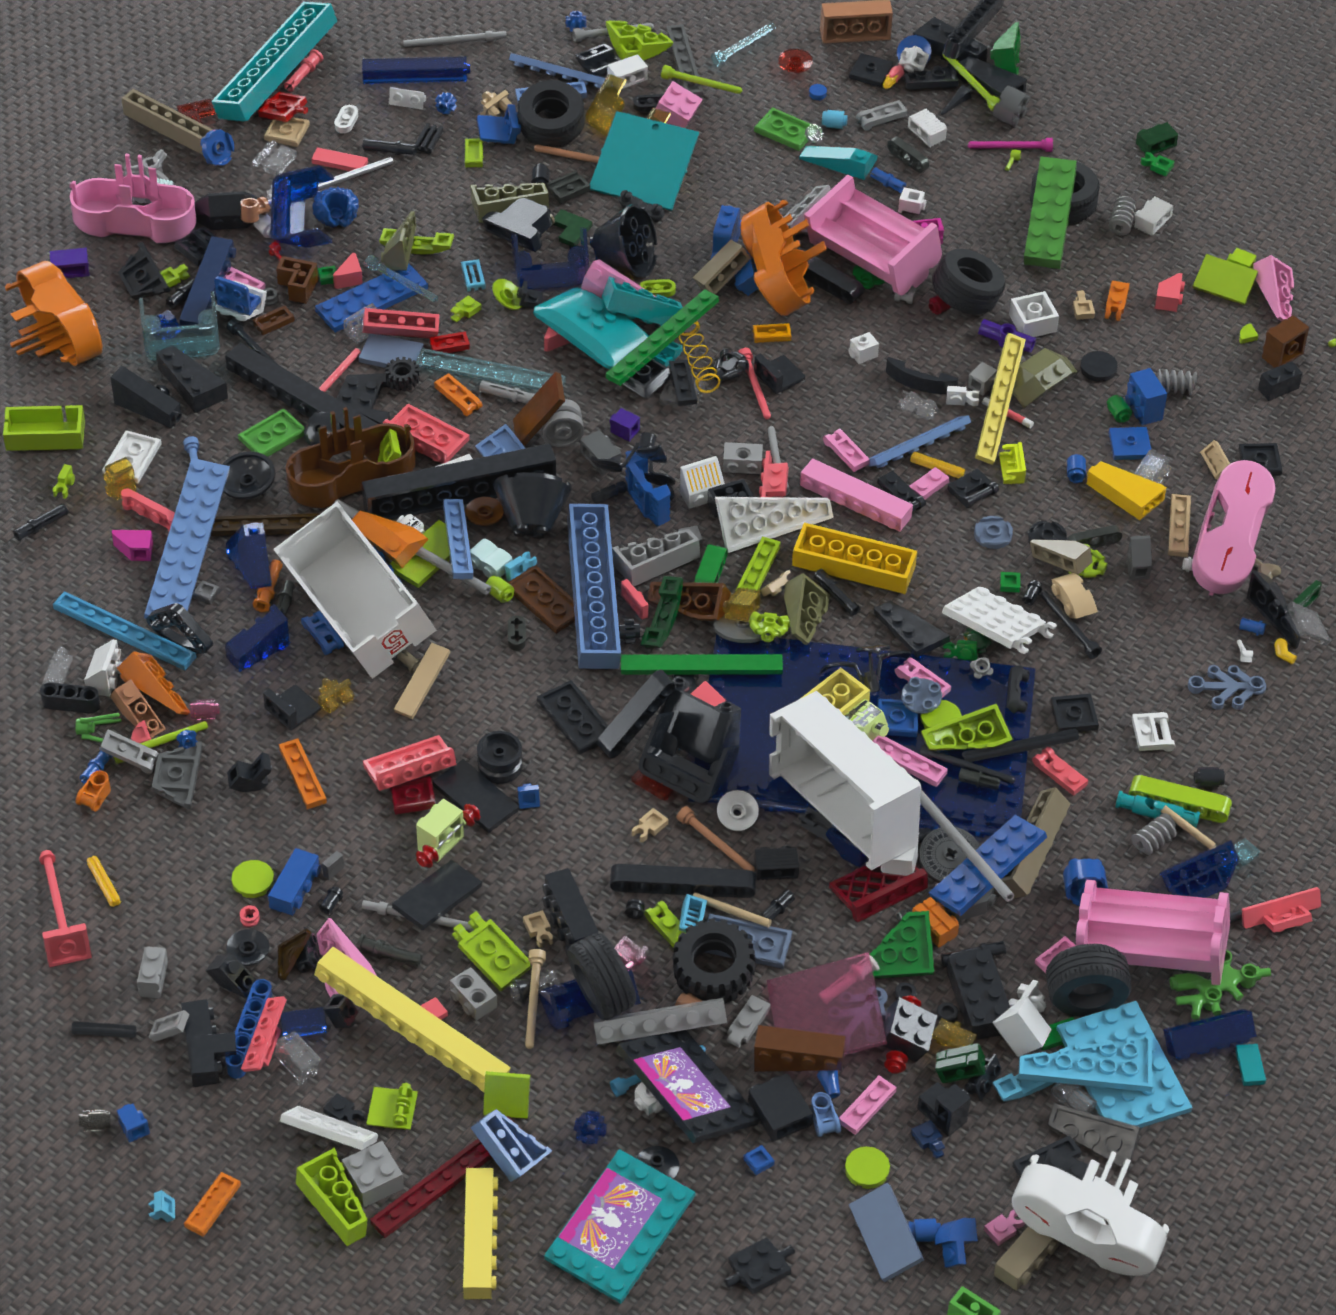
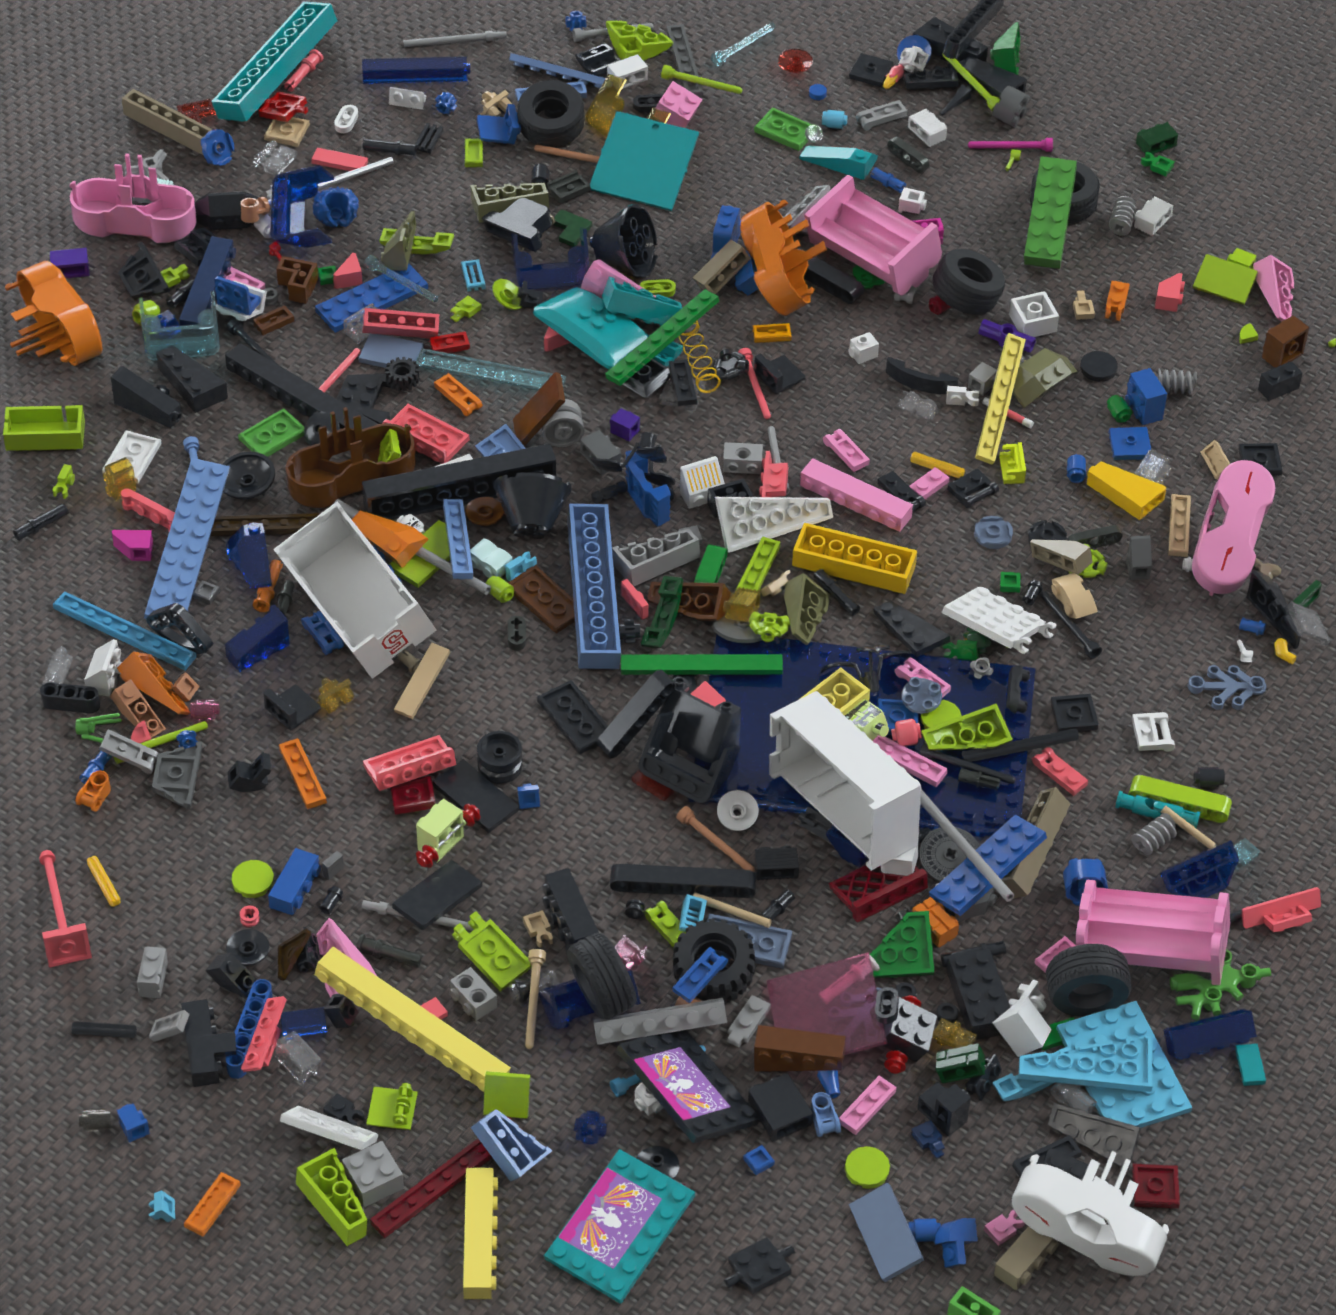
light grey pin [479,380,535,404] -> none
black piece [618,190,665,222] -> none
tan plate [632,808,669,843] -> none
nougat brick [820,0,893,43] -> none
medium blue plate [869,415,971,468] -> none
none -> lime head [132,300,160,327]
none -> nougat plate [172,673,200,702]
none -> blue plate [672,947,728,1004]
none -> black plate [875,987,899,1024]
none -> coral head [891,719,922,747]
none -> dark red plate [1132,1164,1180,1208]

